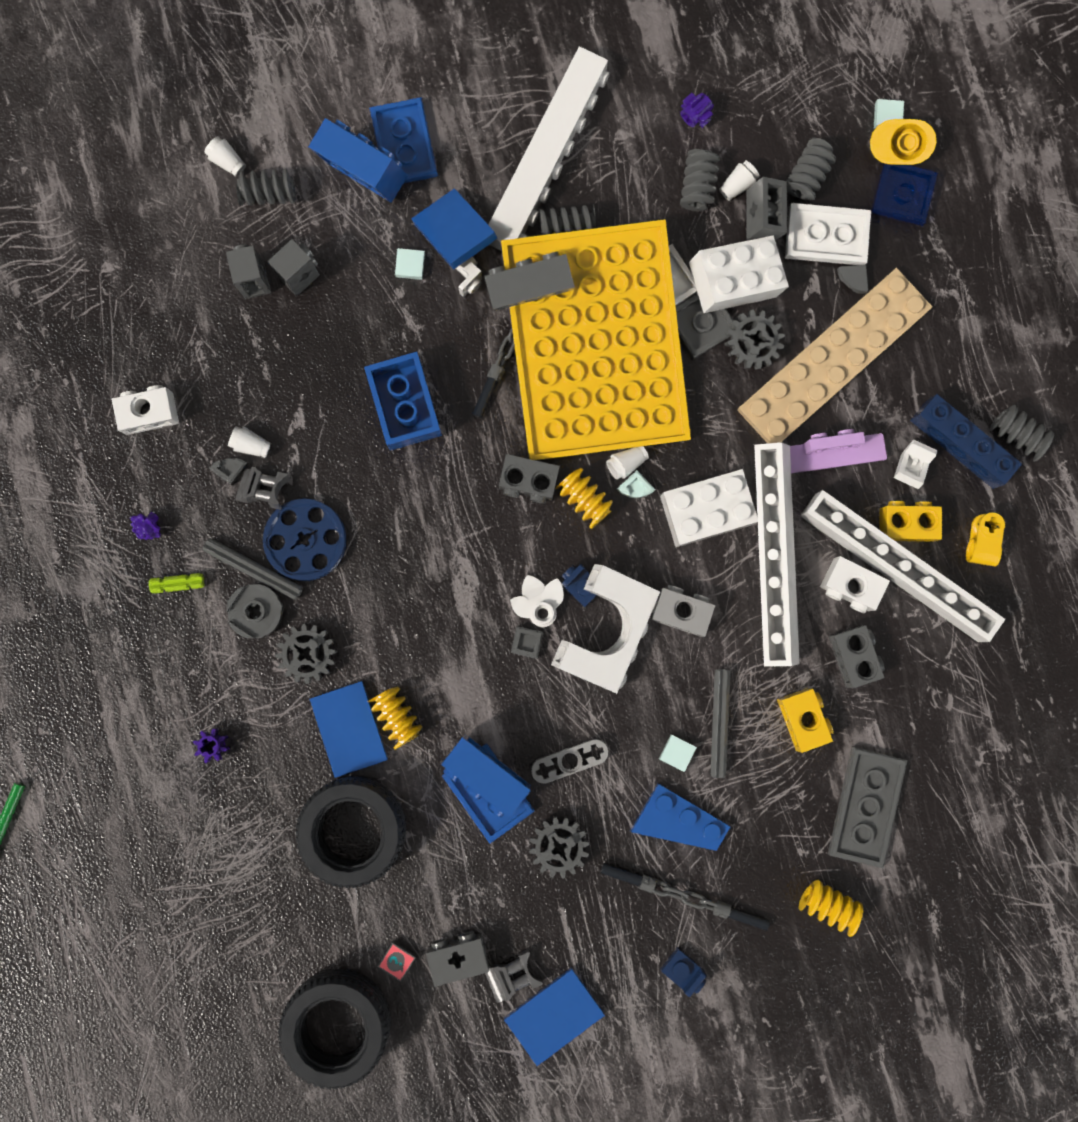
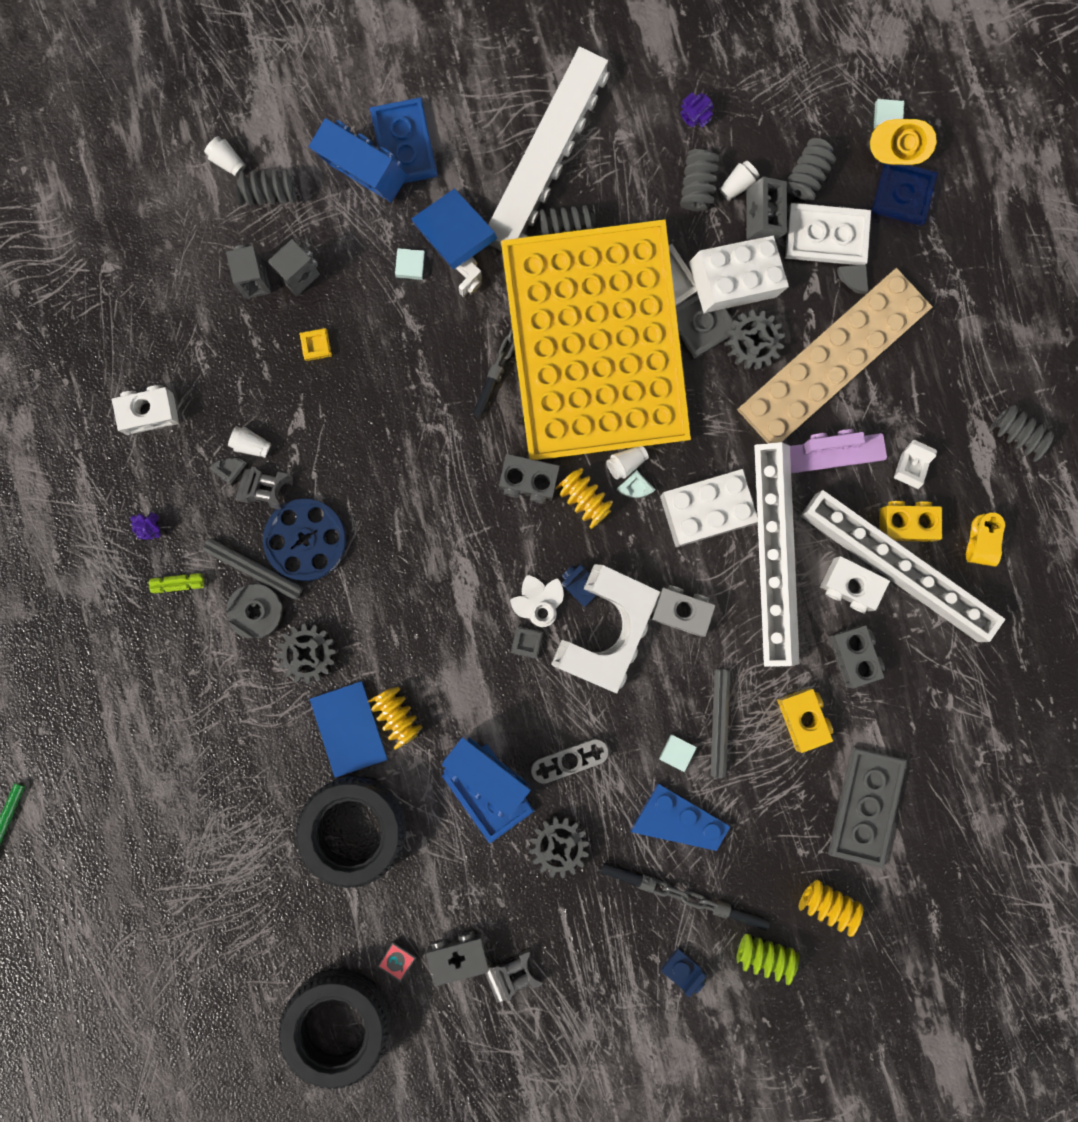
dark purple gear [193,728,230,763] -> none
blue brick [364,352,442,451] -> none
dark grey brick [484,251,575,312] -> none
blue tile [504,967,605,1066] -> none
dark blue brick [910,394,1022,489] -> none
none -> yellow tile [300,328,332,361]
none -> lime piece [736,934,800,985]

